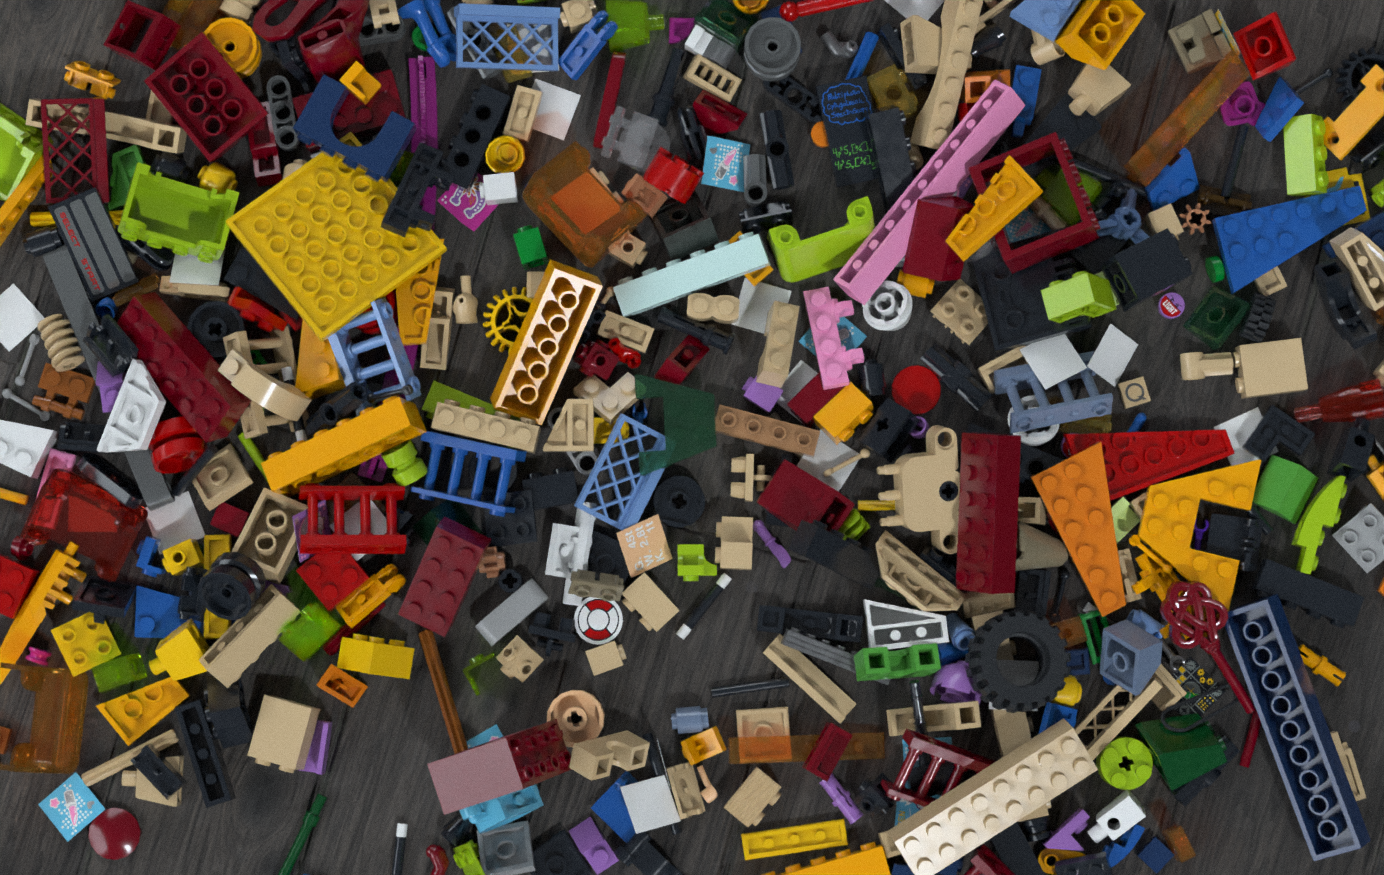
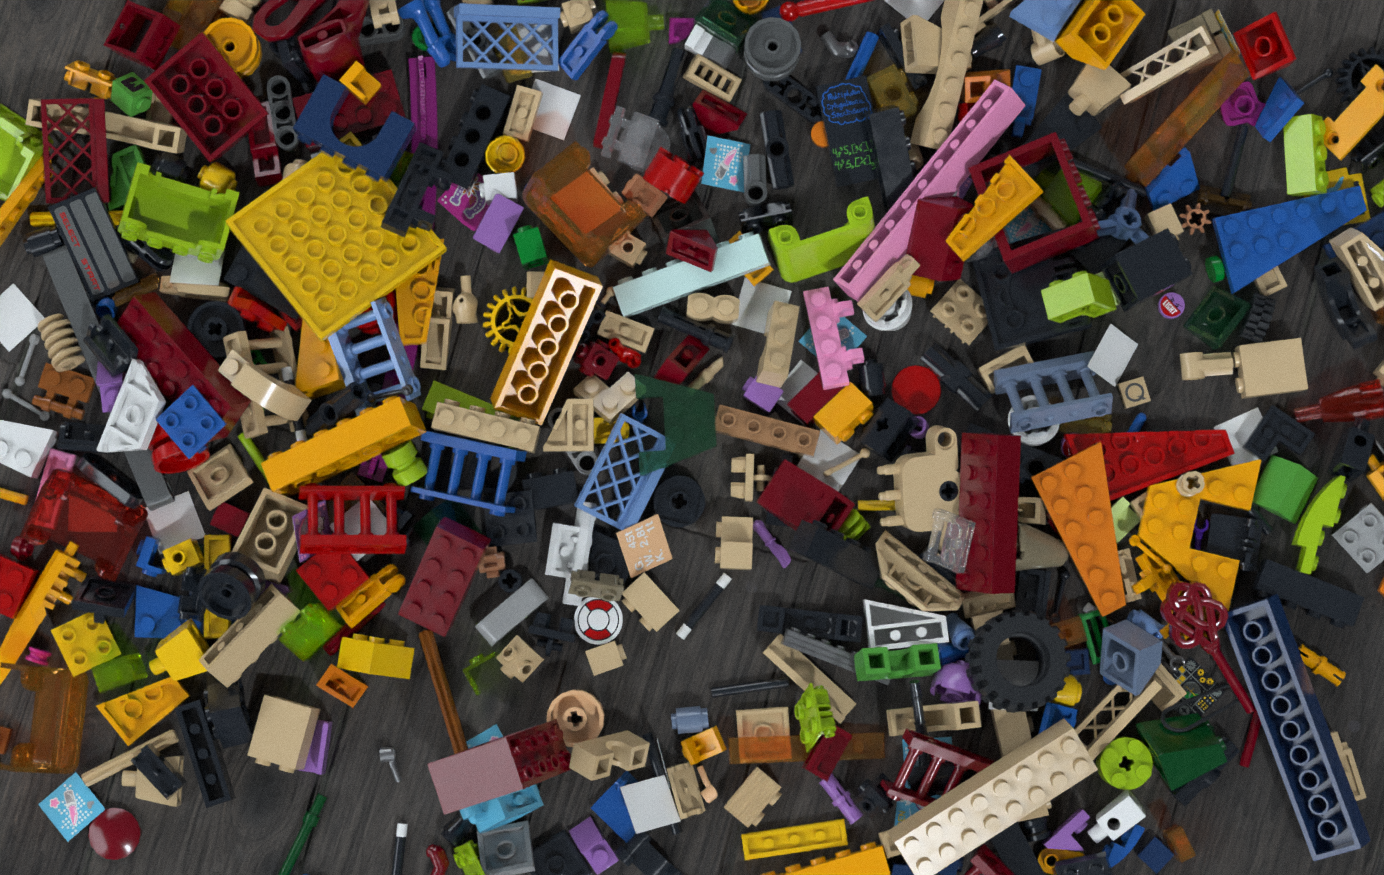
black bar [172,444,218,496] -> none
lime brick [678,544,717,581] -> none
white sticker [1020,334,1087,390] -> none
none -> bright green brick [111,72,153,117]
none -> blue hinge [156,385,227,459]
none -> flat silver hand [380,747,402,782]
none -> medium lavender panel [473,194,524,253]
none -> dark red slope [666,229,718,272]
none -> tan piece [685,356,724,396]
none -> lime hinge [794,683,836,753]
none -> tan hinge [857,254,920,322]
none -> clear plate [923,509,976,573]
none -> tan fence [1120,25,1219,105]
none -> tan bush [1176,471,1205,497]

